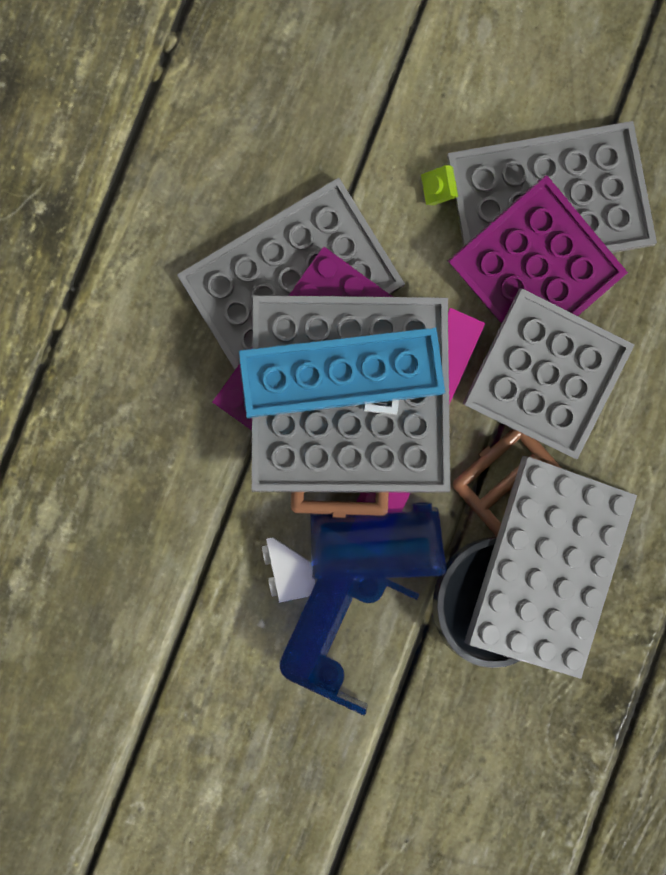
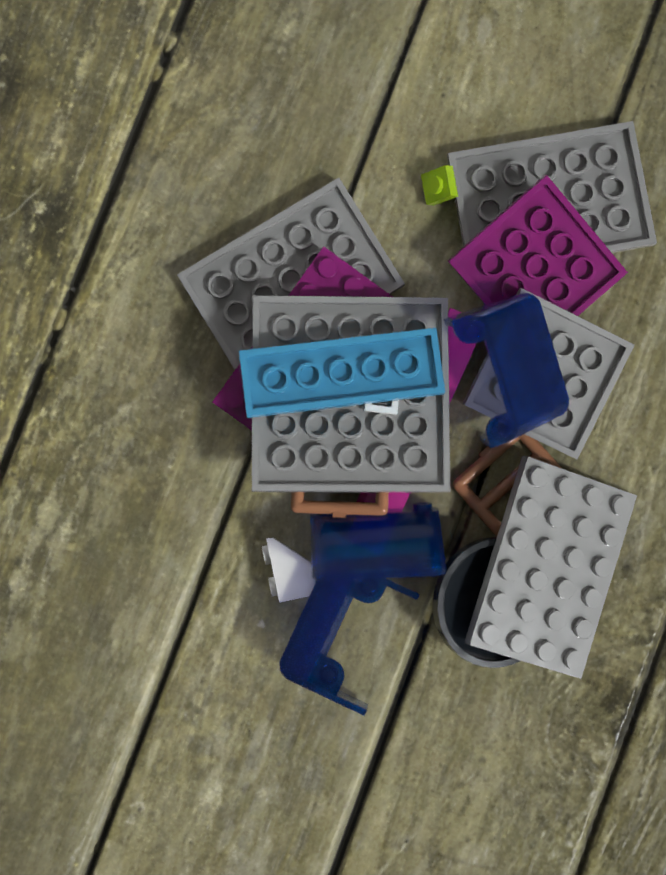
none -> clear blue windscreen [444,293,569,448]

